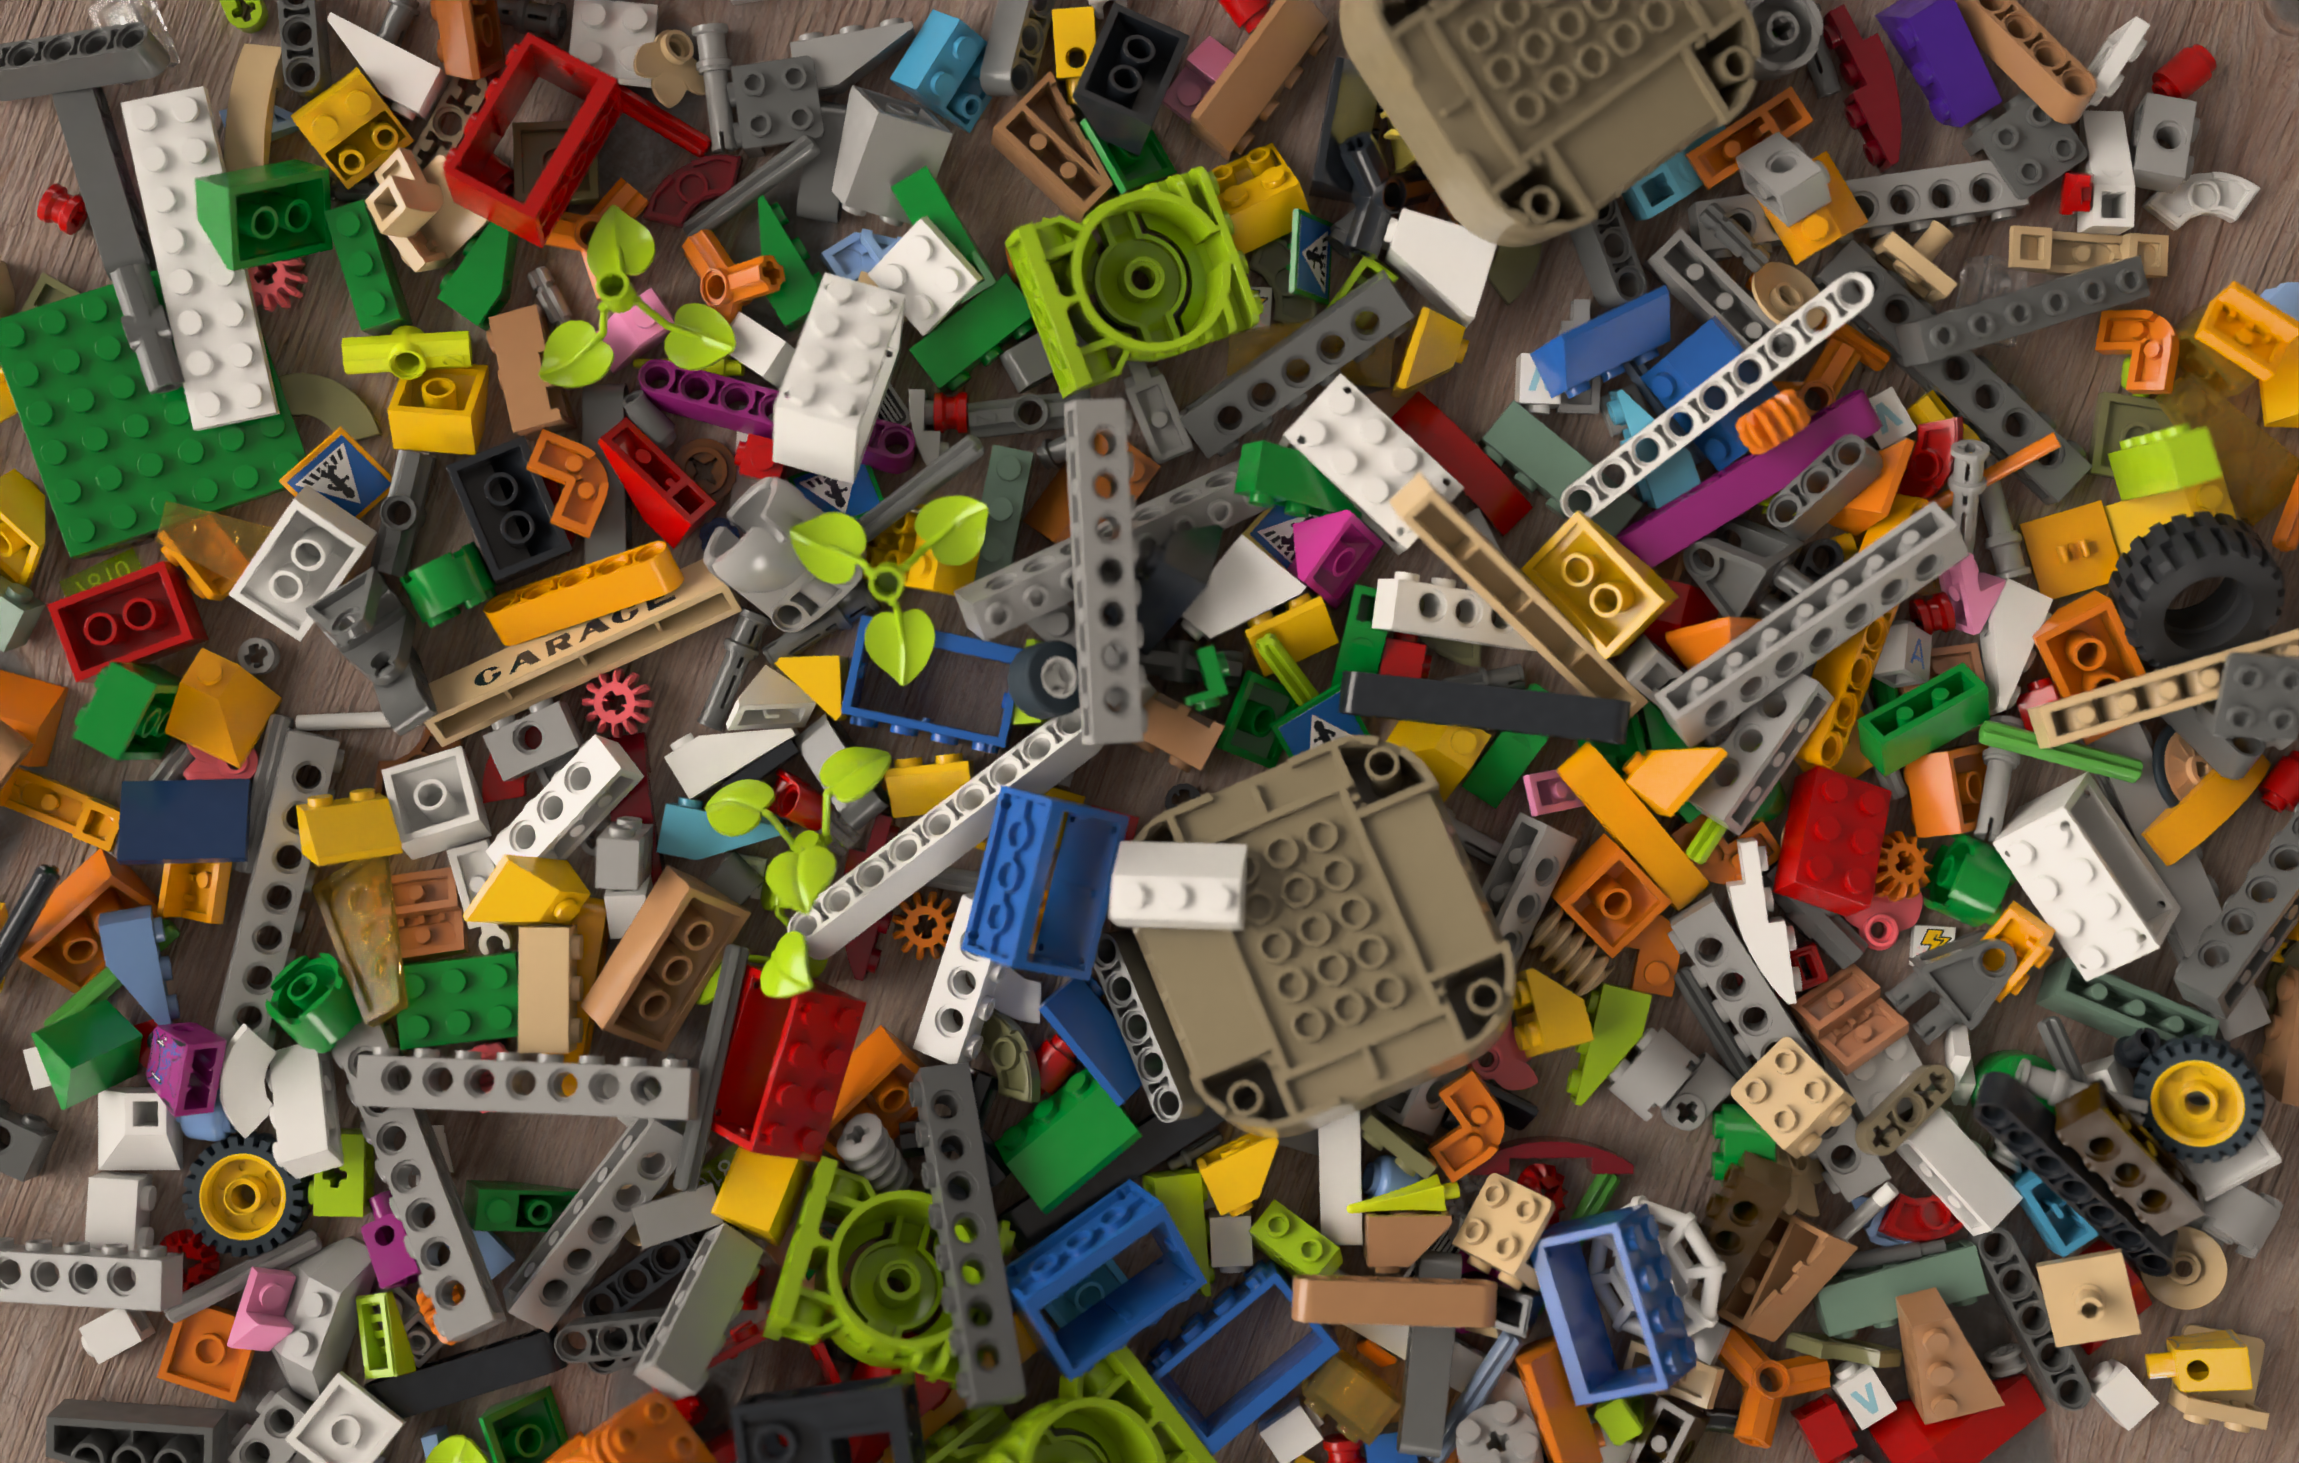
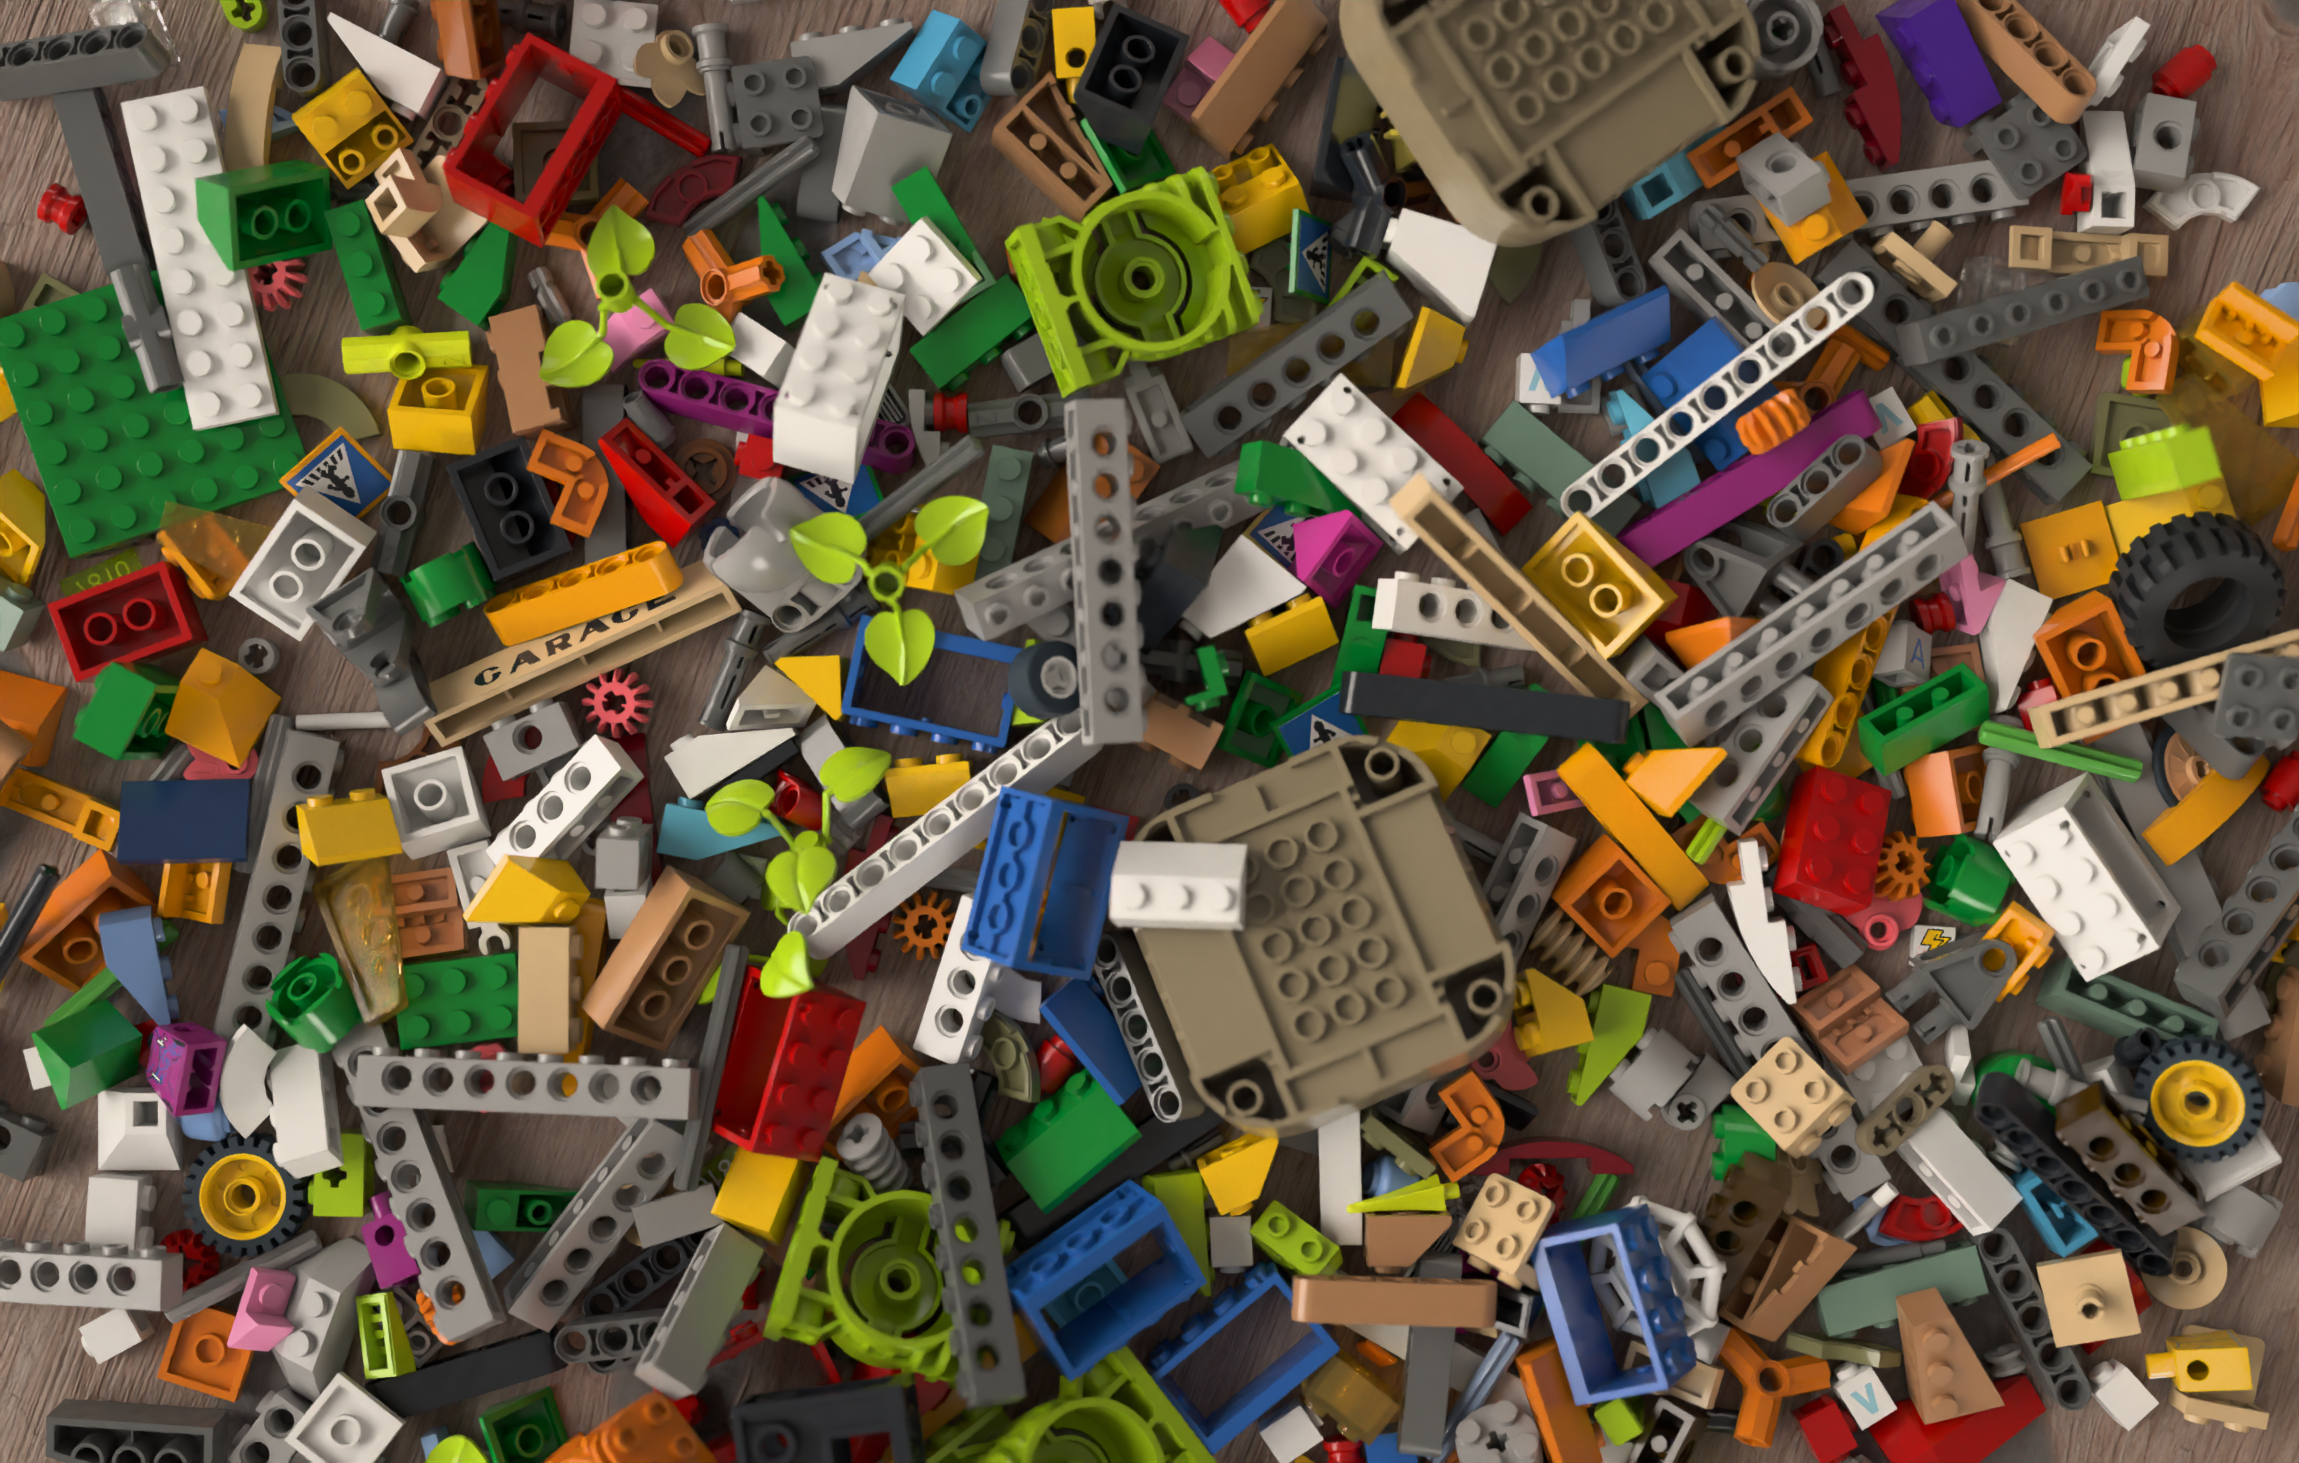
lime axle [1256,633,1319,706] -> none

